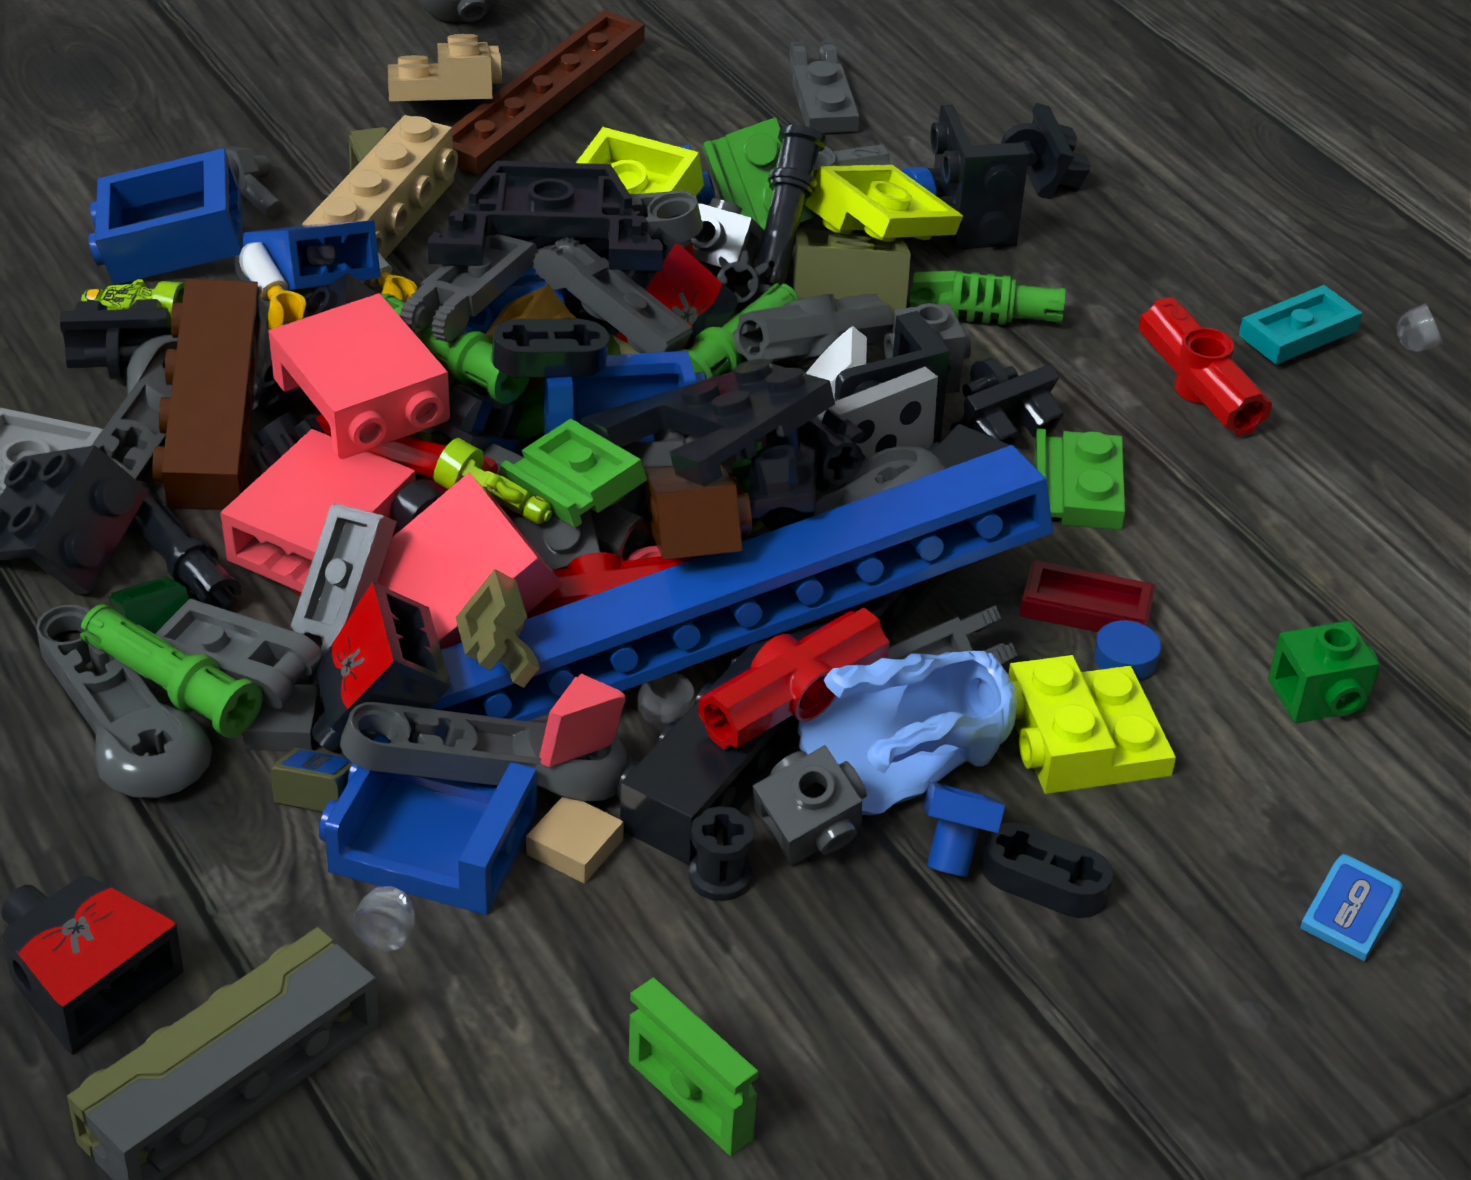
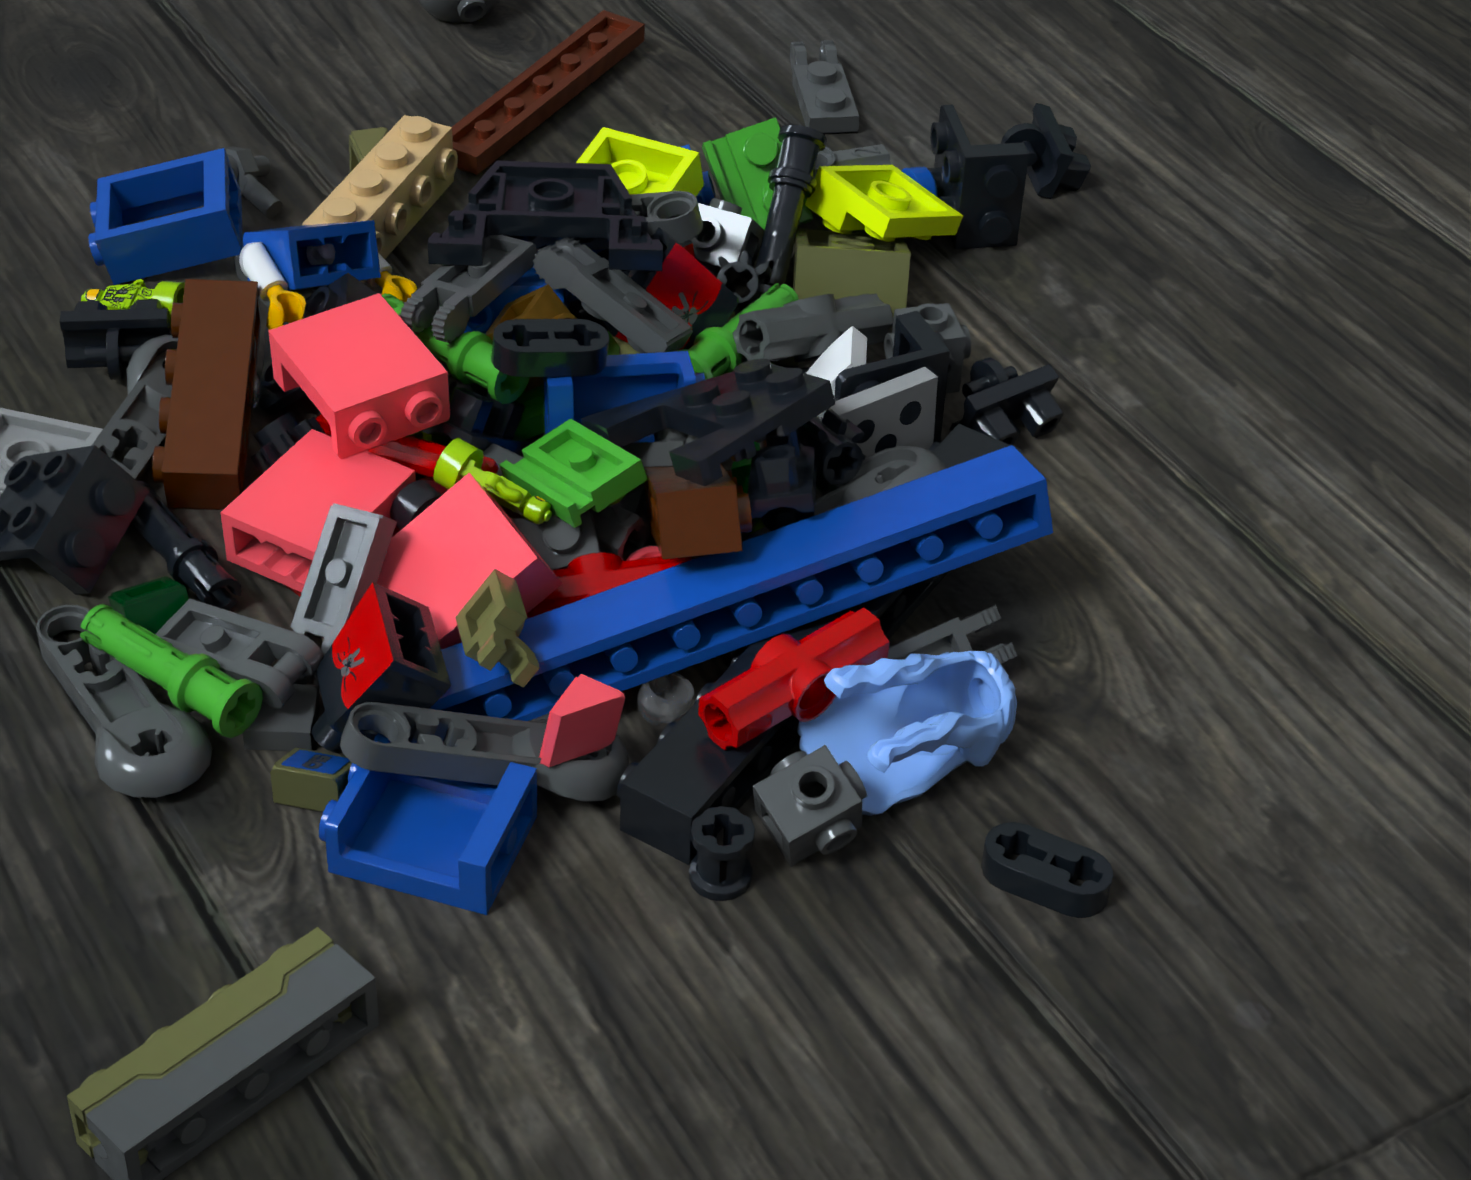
torso [1,876,184,1055] -> none
clear hinge [351,886,415,951] -> none
tan plate [388,34,502,101] -> none
tan tile [526,796,624,884] -> none
bright green plate [629,977,759,1157] -> none
bright green hinge [910,271,1066,325] -> none
blue tile [923,781,1005,877] -> none
neon yellow plate [1008,655,1176,794] -> none
dark red tile [1019,560,1156,632] -> none
bright green plate [1034,429,1125,530] -> none
blue tile [1094,620,1161,680] -> none
red piece [1139,297,1272,437] -> none
teal plate [1239,285,1362,365] -> none
green brick [1267,620,1379,724] -> none
slope [1300,854,1404,962] -> none
clear hinge [1396,303,1443,352] -> none

